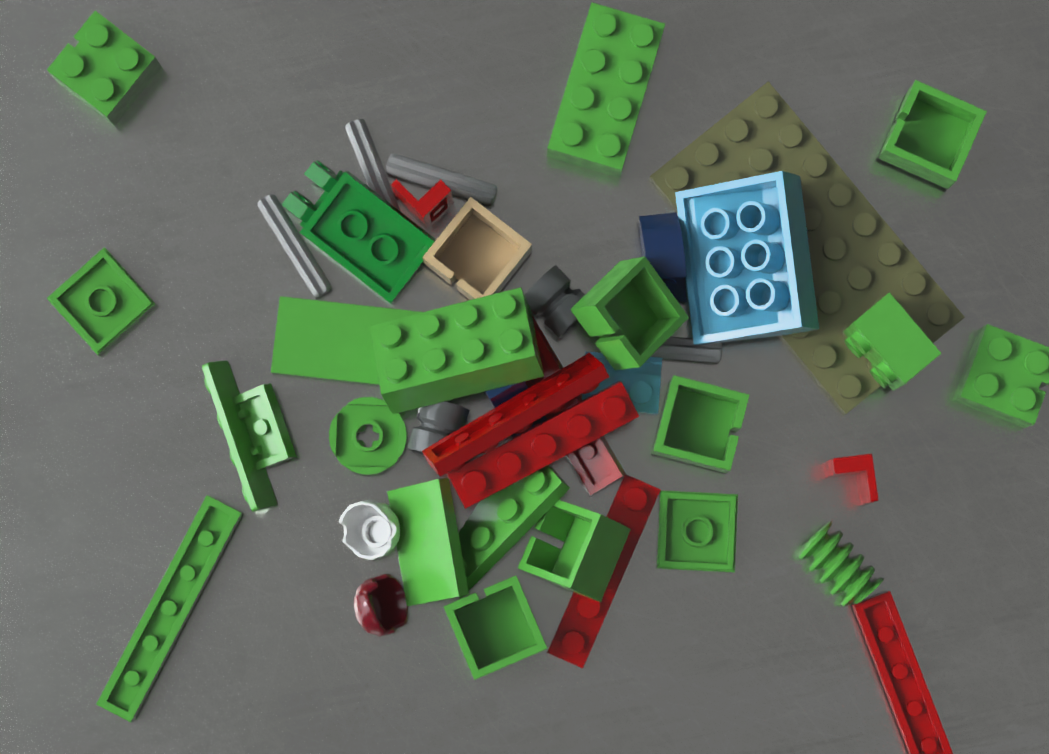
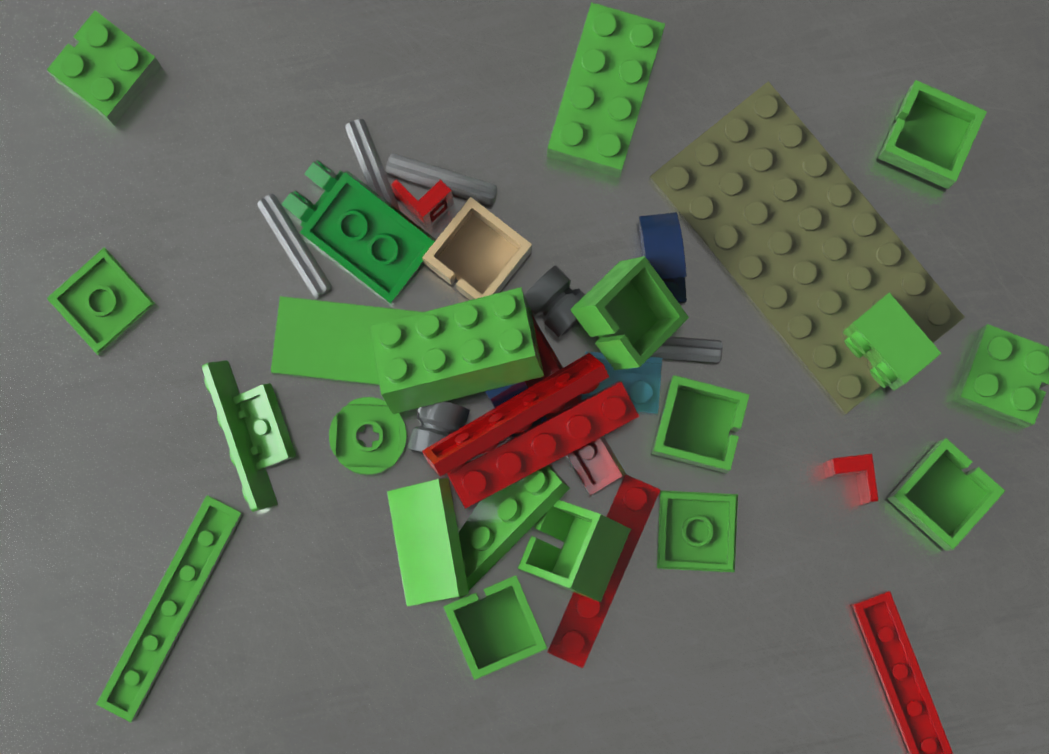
white hair [339,500,400,561] -> none
dark red hair [353,574,408,637] -> none
medium azure slope [675,171,819,345] -> none
bright green piece [798,521,884,607] -> none
none -> bright green piece [887,438,1005,551]

